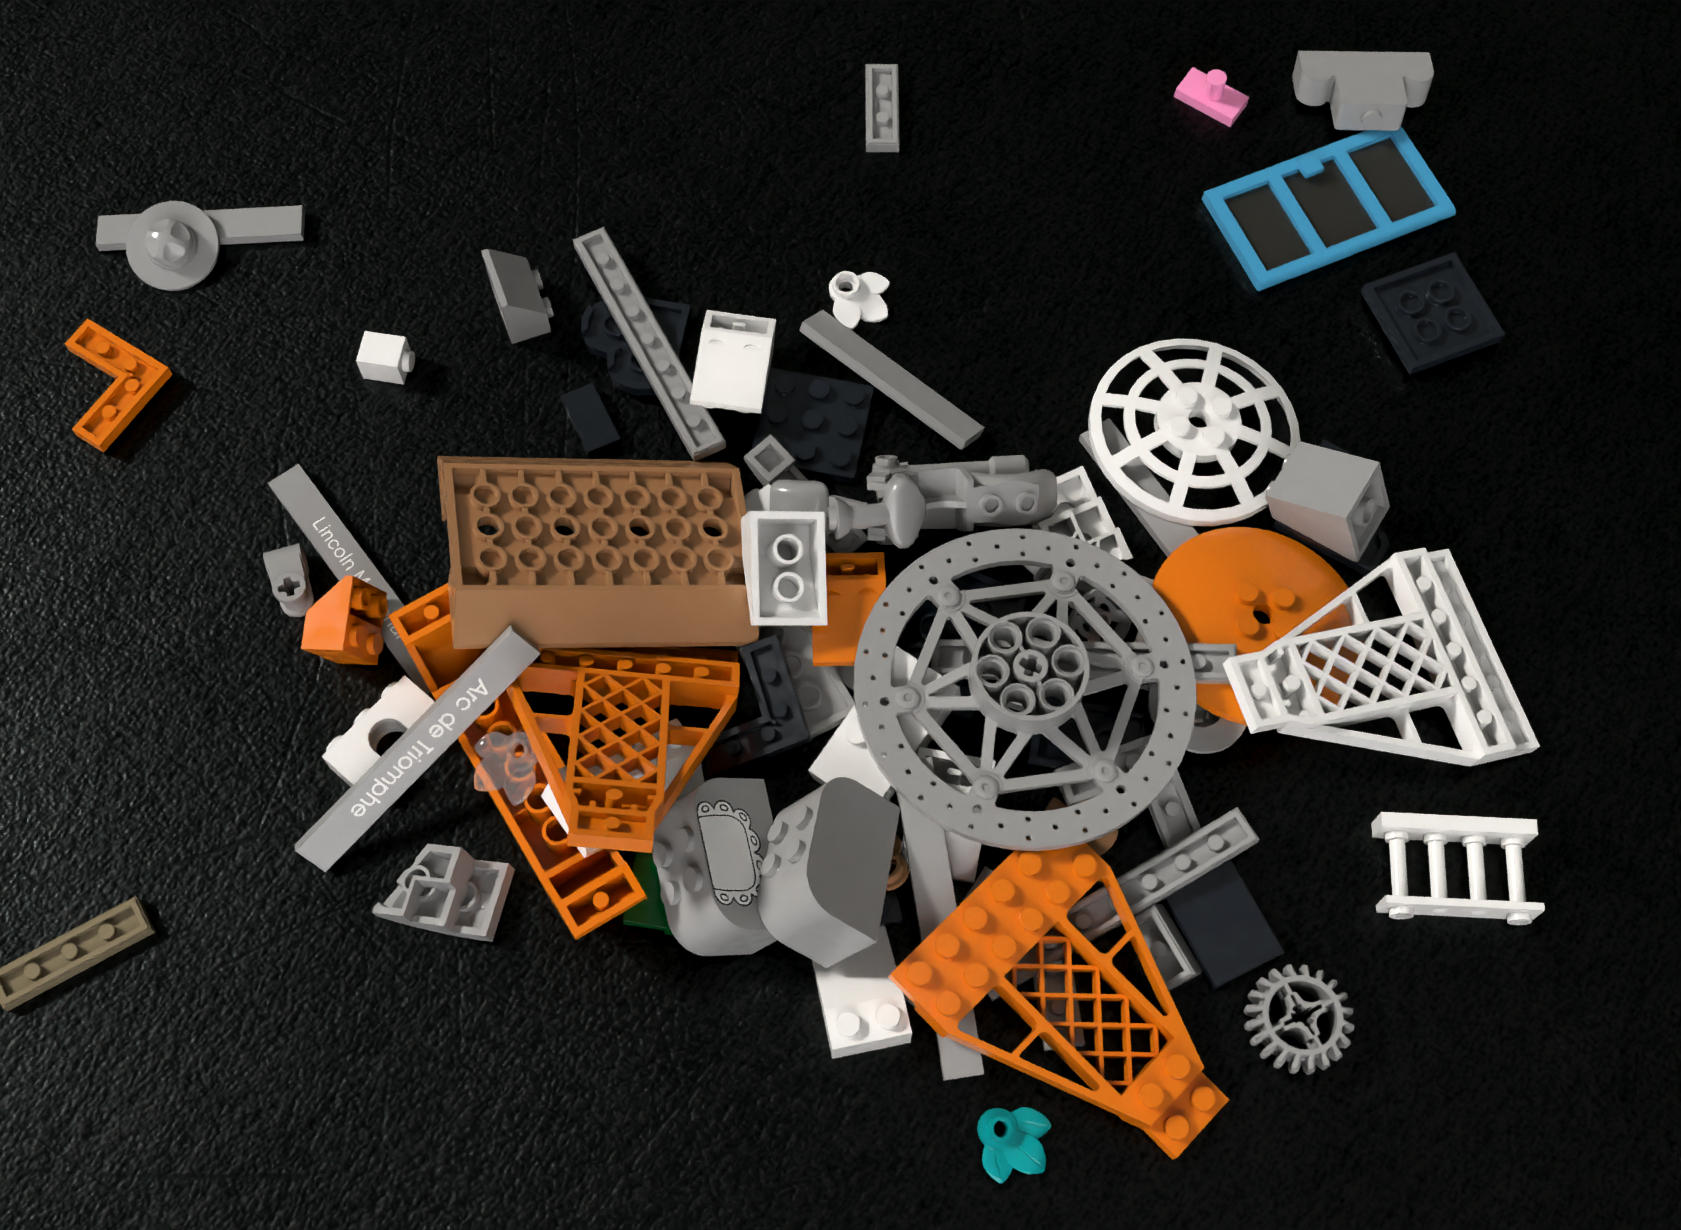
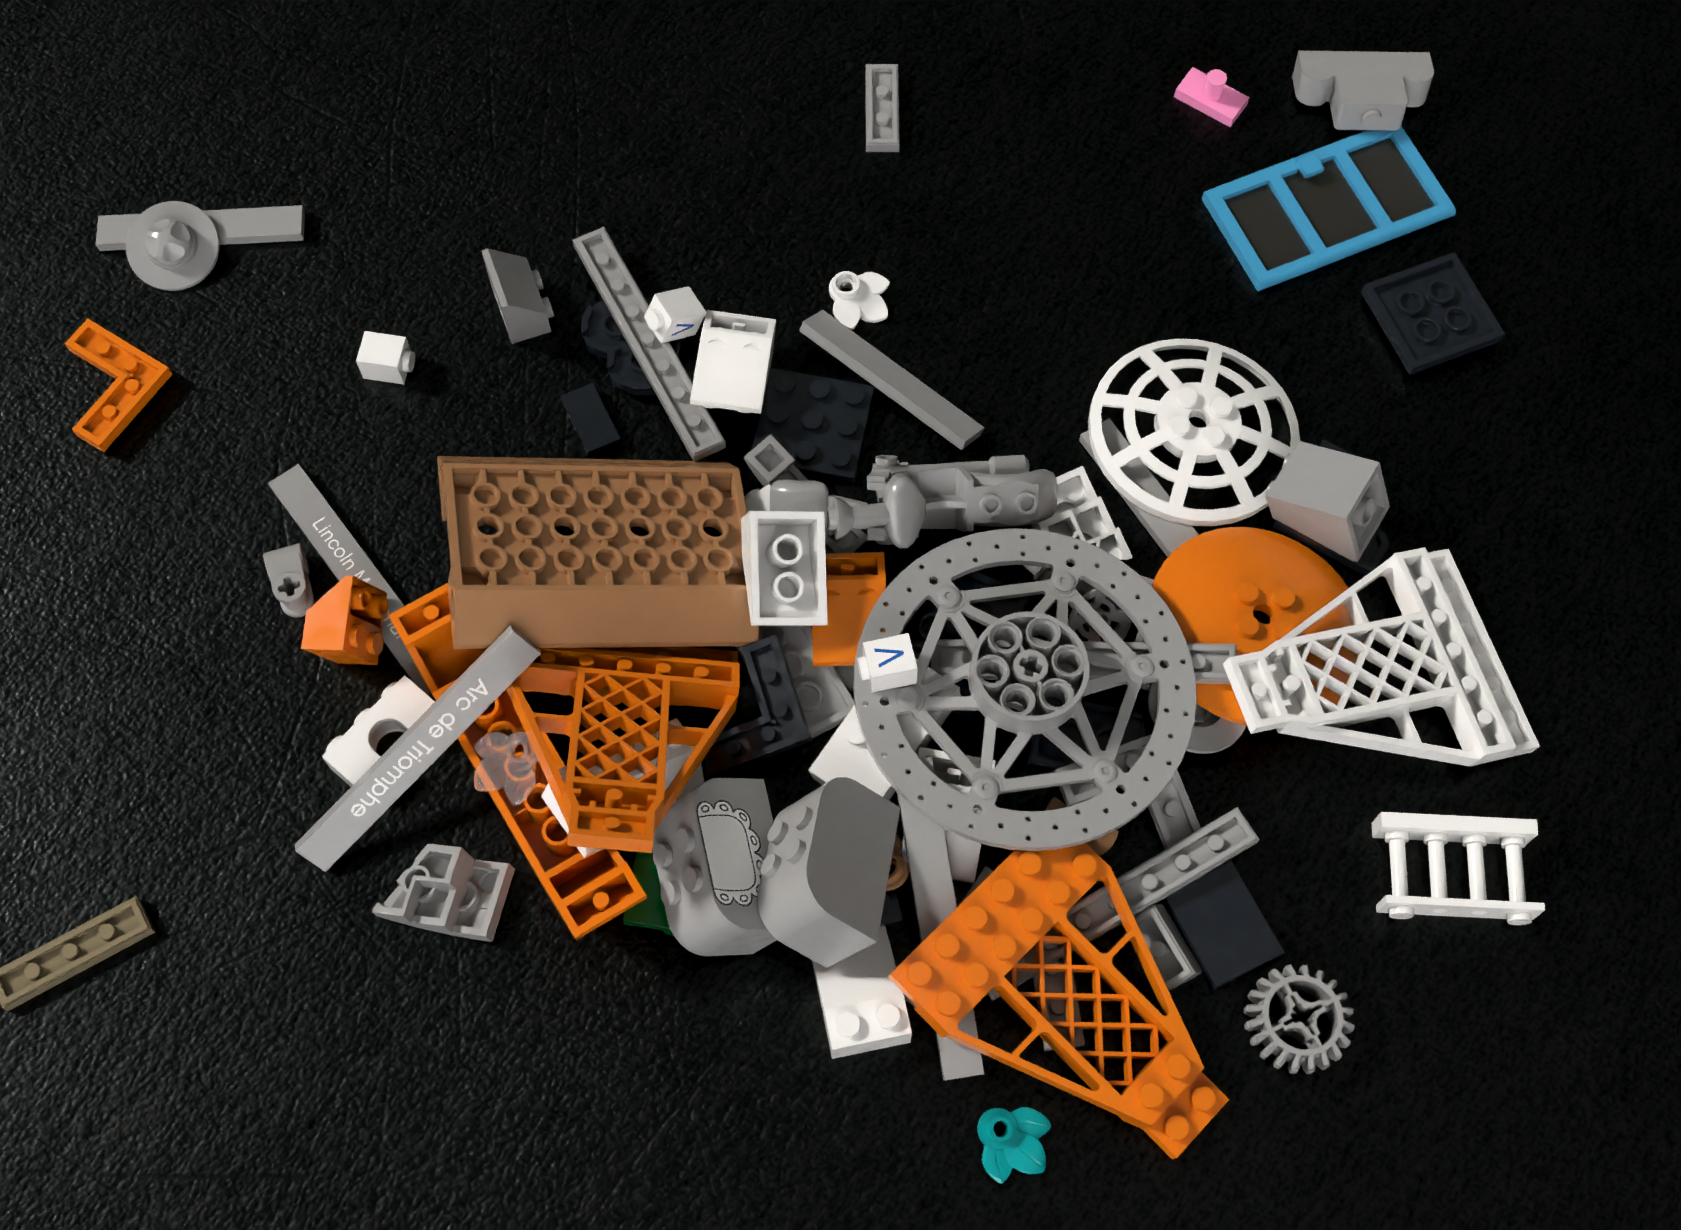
none -> white brick [644,286,707,343]
none -> white brick [857,633,918,693]

